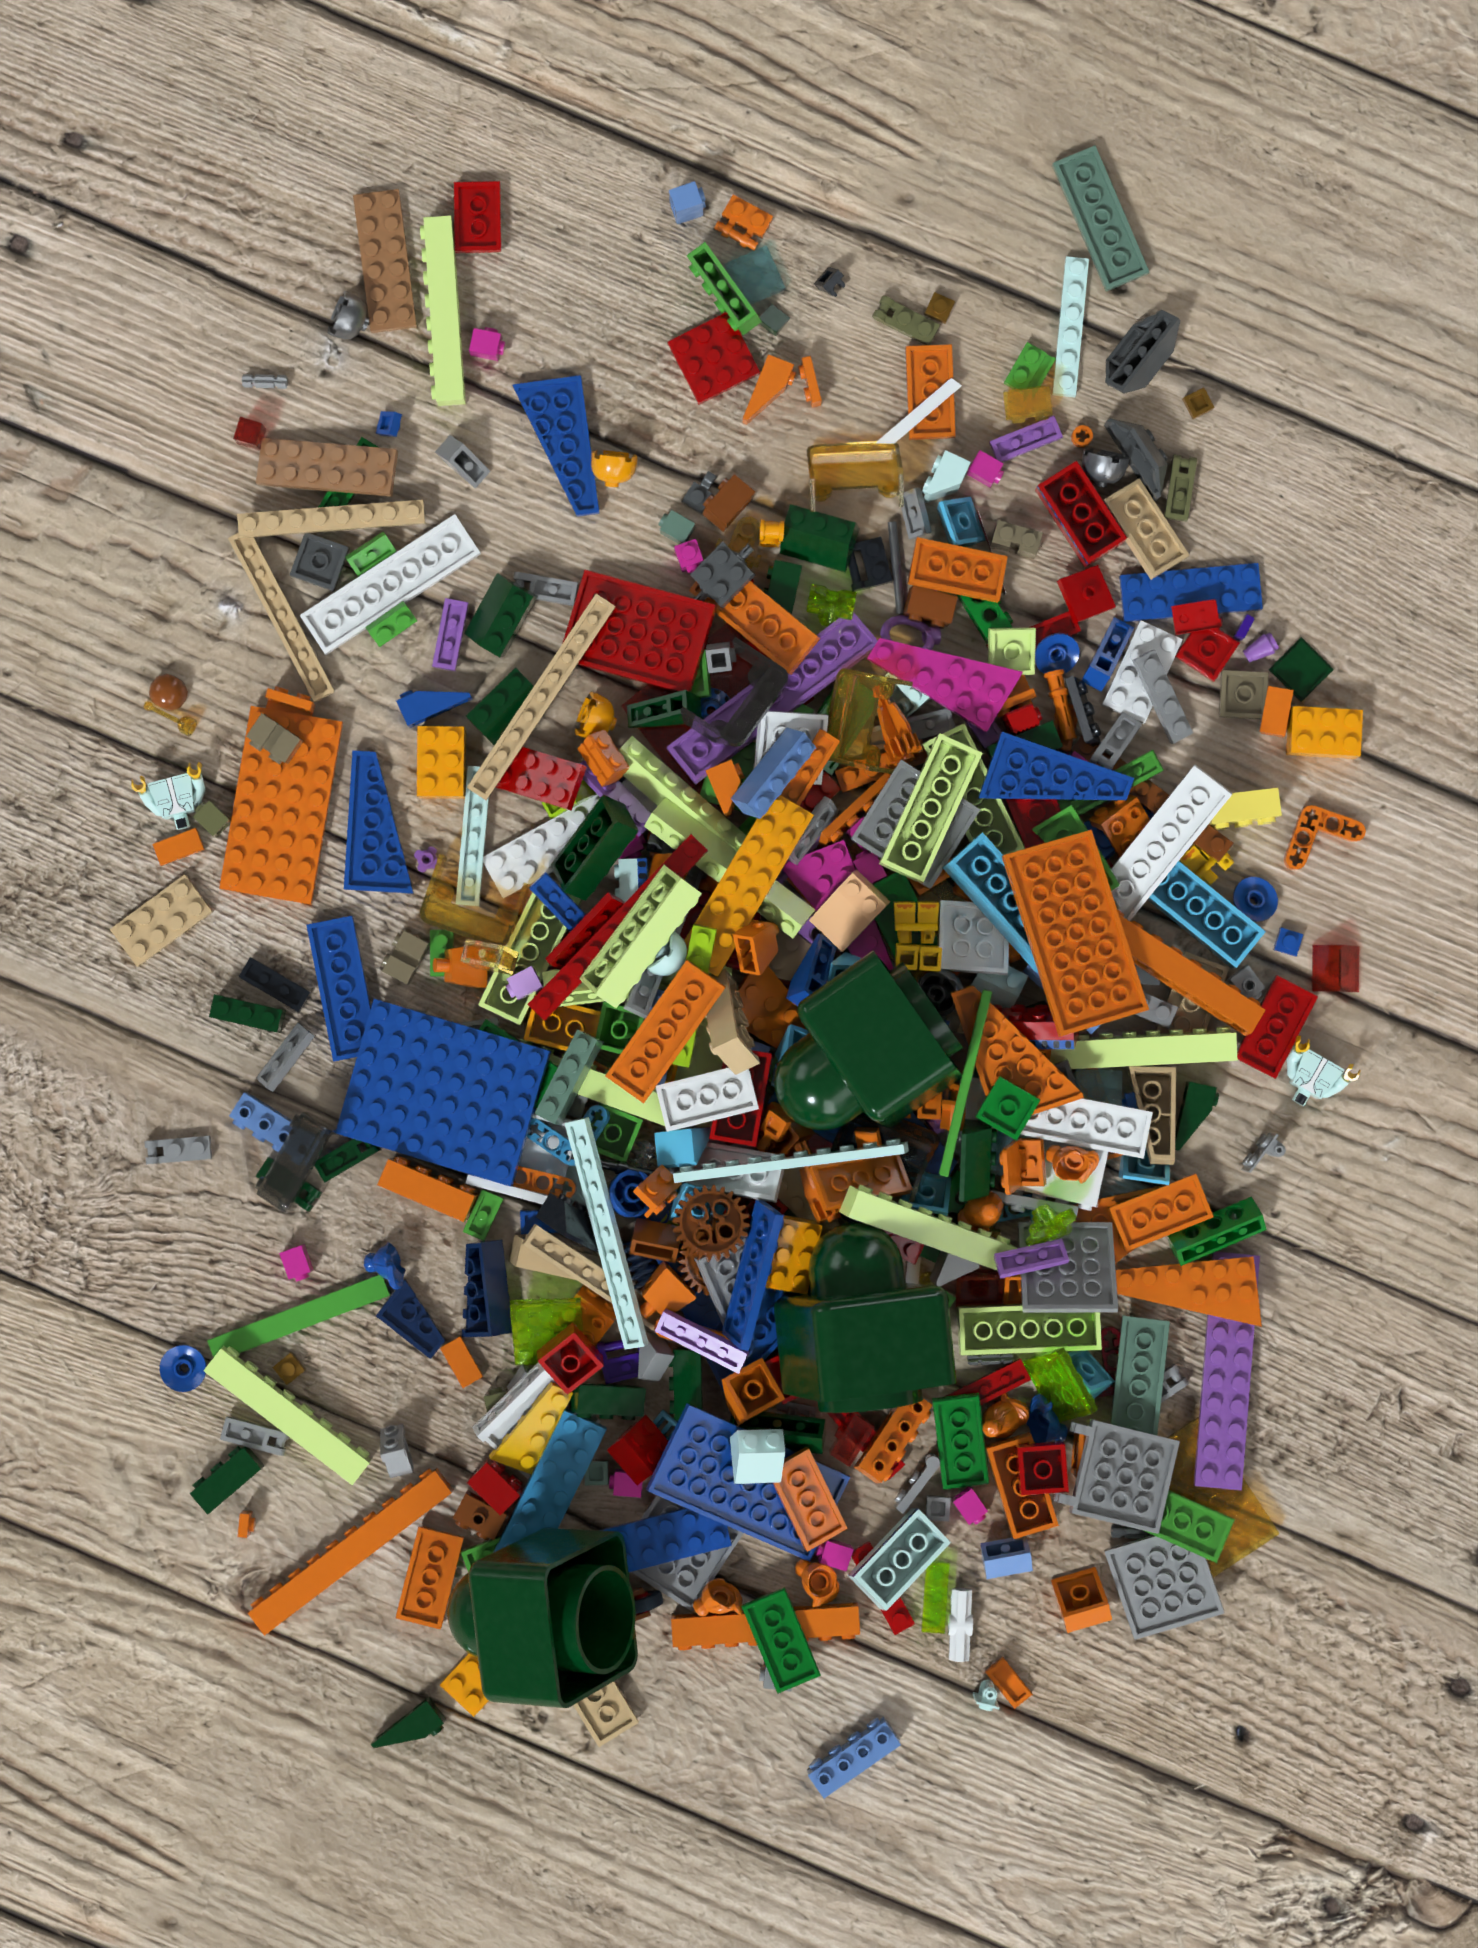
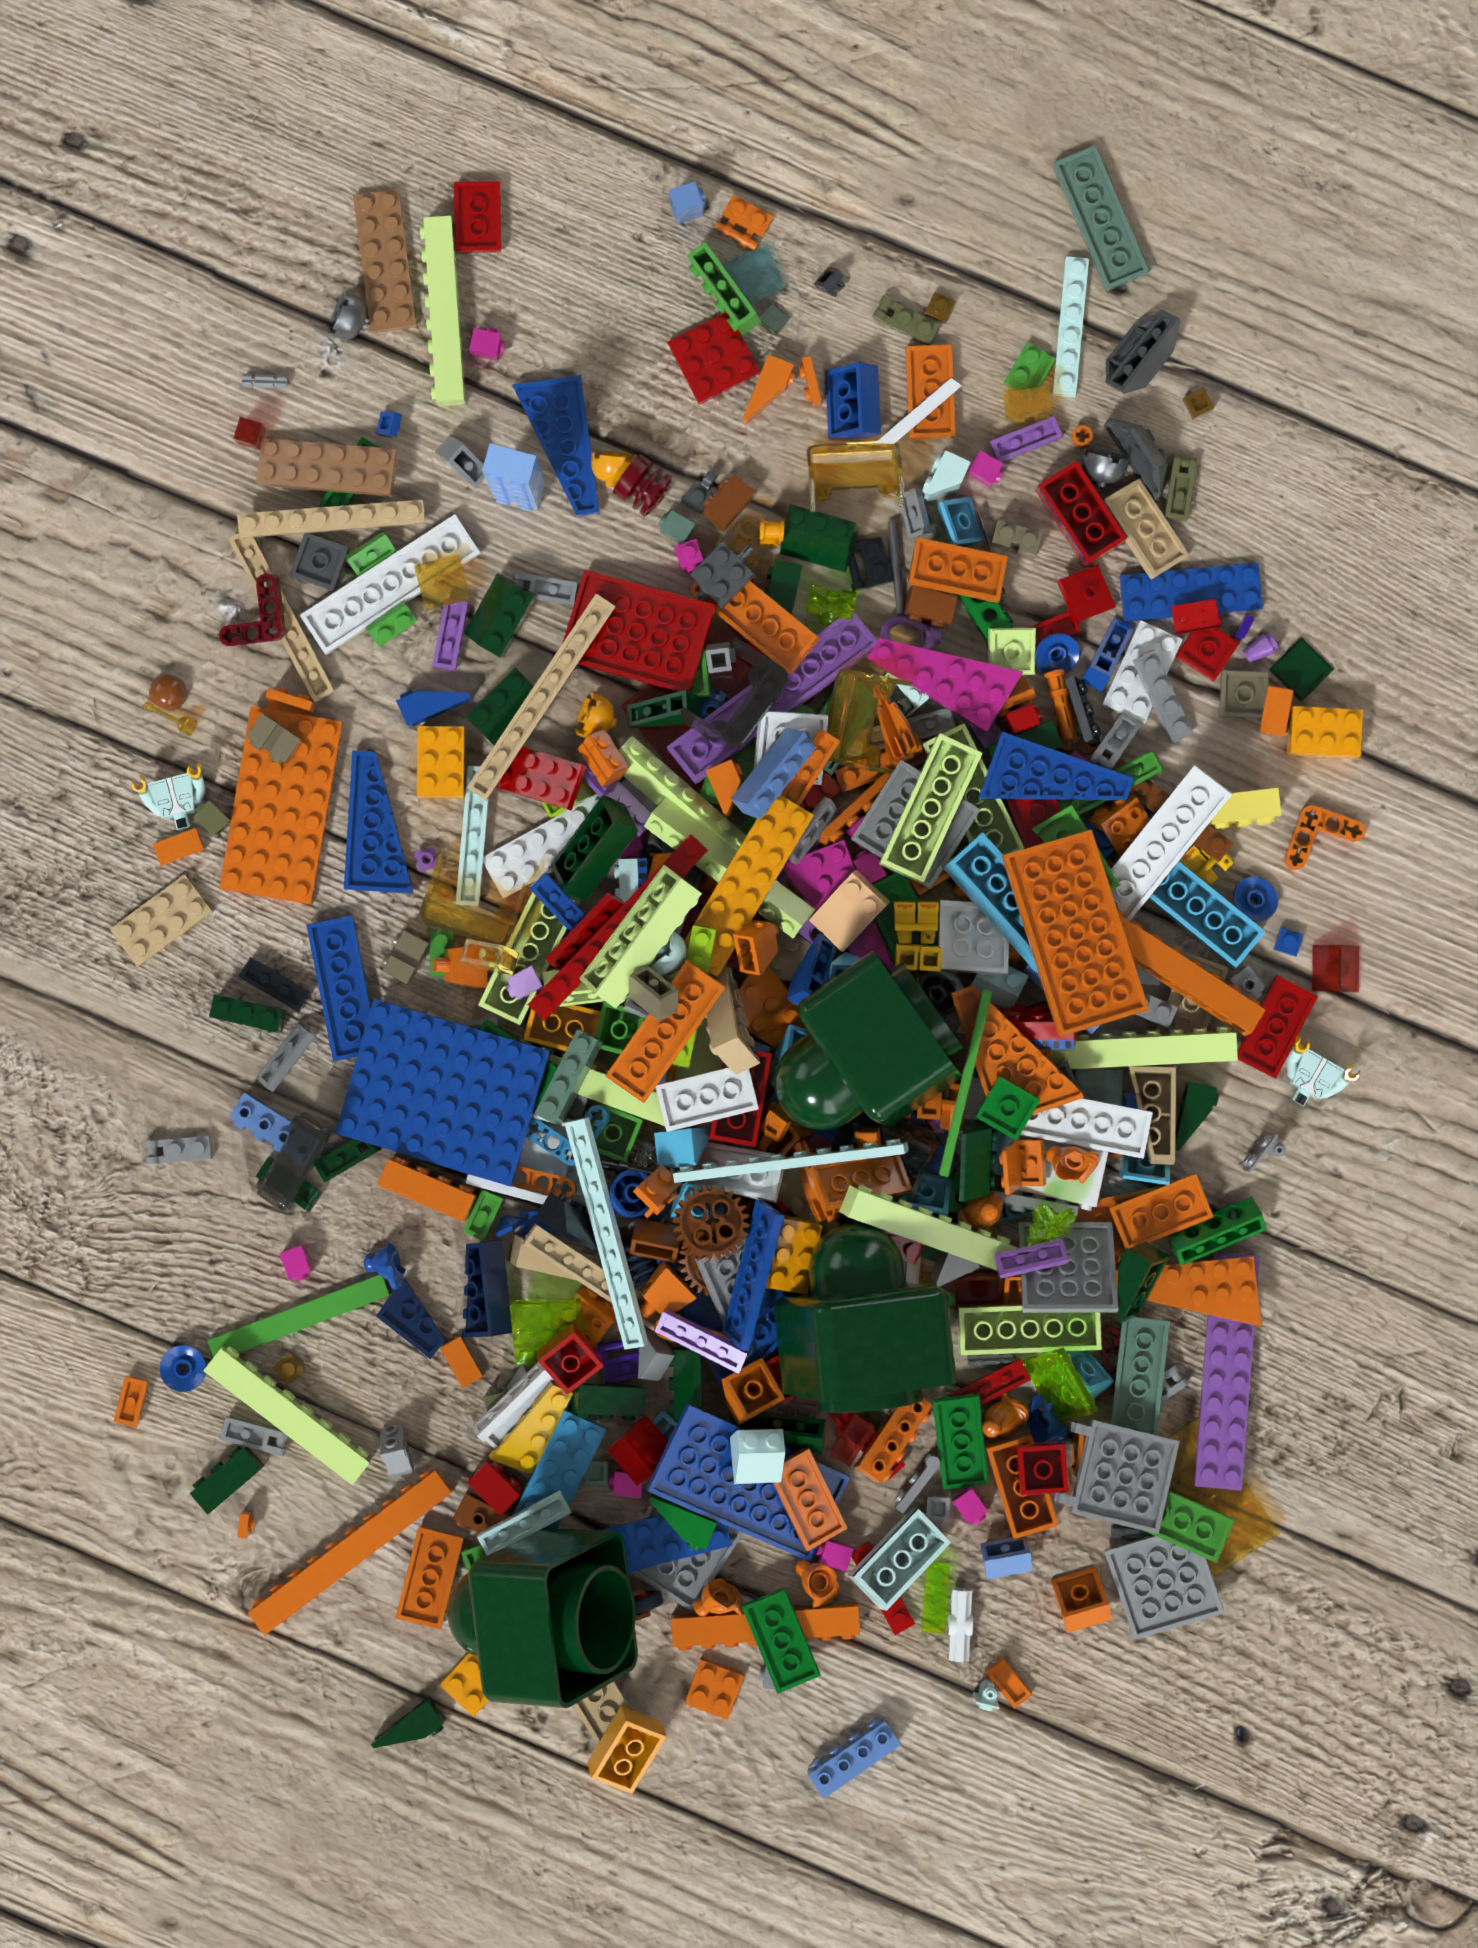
none -> orange plate [114,1375,149,1427]
none -> dark red beam [219,573,286,646]
none -> clear yellow plate [414,554,471,611]
none -> light aqua plate [477,1490,572,1555]
none -> light blue brick [482,443,545,511]
none -> blue slope [495,1215,526,1237]
none -> light orange brick [587,1706,666,1794]
none -> dark red wheel [612,454,673,517]
none -> dark tan brick [629,965,679,1022]
none -> green slope [649,1494,717,1551]
none -> orange plate [684,1658,744,1720]
none -> blue slope [825,362,881,440]
none -> dark green slope [1117,1242,1170,1323]

